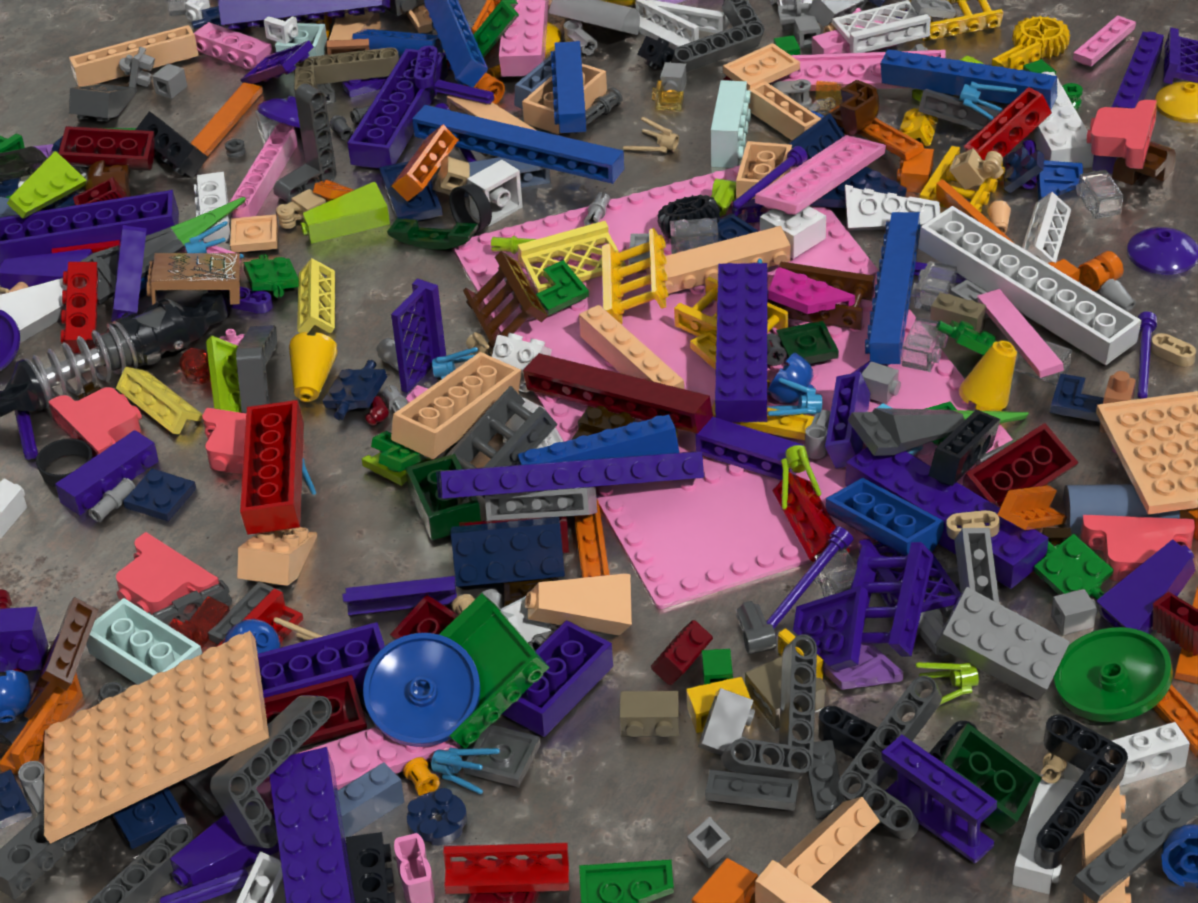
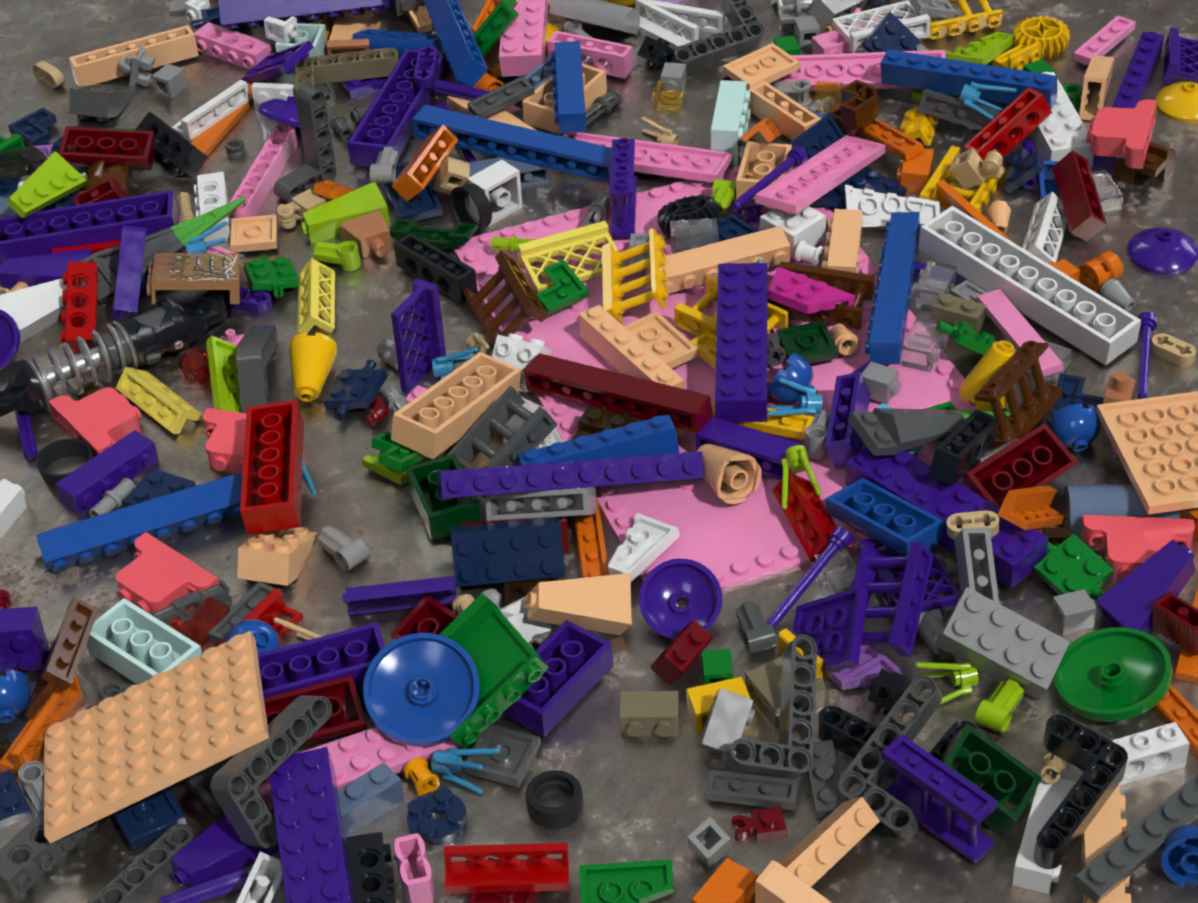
none -> dark blue plate [8,108,57,146]
none -> tan beam [32,60,65,89]
none -> blue brick [36,472,242,573]
none -> white fence [171,80,250,141]
none -> tan pin [176,192,195,223]
none -> white bracket [251,82,295,109]
none -> lime piece [313,241,361,272]
none -> light grey piece [317,525,370,572]
none -> nougat torso [339,210,392,258]
none -> light grey piece [370,147,399,184]
none -> black brick [394,233,478,303]
none -> dark grey plate [467,76,535,118]
none -> black tyre [525,770,583,828]
none -> bright pink brick [547,31,633,79]
none -> bright pink plate [563,132,732,183]
none -> white wing [607,513,680,582]
none -> dark purple fence [609,138,637,238]
none -> light nougat plate [624,311,699,369]
none -> dark purple dish [639,558,722,640]
none -> light nougat cone [697,444,761,504]
none -> dark red plate [731,806,787,842]
none -> orange fence [741,117,782,143]
none -> white bush [795,240,825,267]
none -> light nougat brick [823,209,863,273]
none -> light nougat cone [832,324,859,355]
none -> dark blue plate [861,12,920,53]
none -> black brick [867,668,913,715]
none -> lime wing [946,32,1015,65]
none -> reddish brown fence [974,341,1062,450]
none -> lime piece [974,679,1024,734]
none -> blue cylinder [1046,404,1100,452]
none -> dark red brick [1052,151,1107,242]
none -> light nougat slope [1079,55,1114,120]

